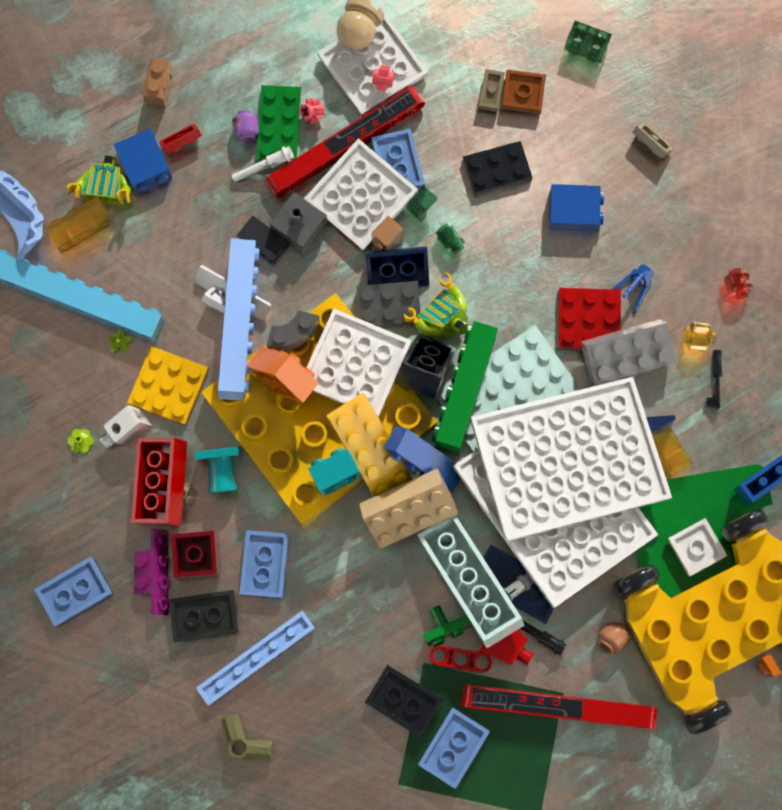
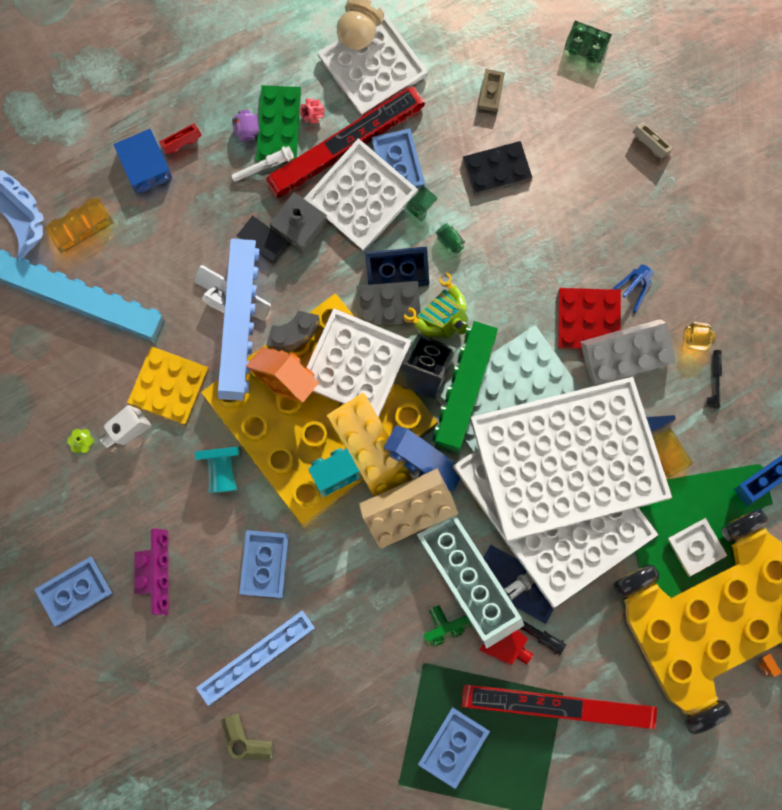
torso [67,155,132,205] -> none
lime plant [107,329,133,353] -> none
red brick [131,438,187,526] -> none
medium nougat brick [143,58,173,107] -> none
pearl dark grey plate [169,590,239,643] -> none
dark red brick [171,531,220,580] -> none
dark tan plant [183,482,198,508] -> none
black plate [365,665,444,738] -> none
medium nougat brick [371,215,404,251] -> none
coral gear [372,65,395,92] -> none
red beam [429,646,492,673] -> none
dark orange plate [501,70,546,114] -> none
blue brick [549,184,604,232] -> none
nougat head [598,622,630,654] -> none
clear red piece [724,268,753,300] -> none

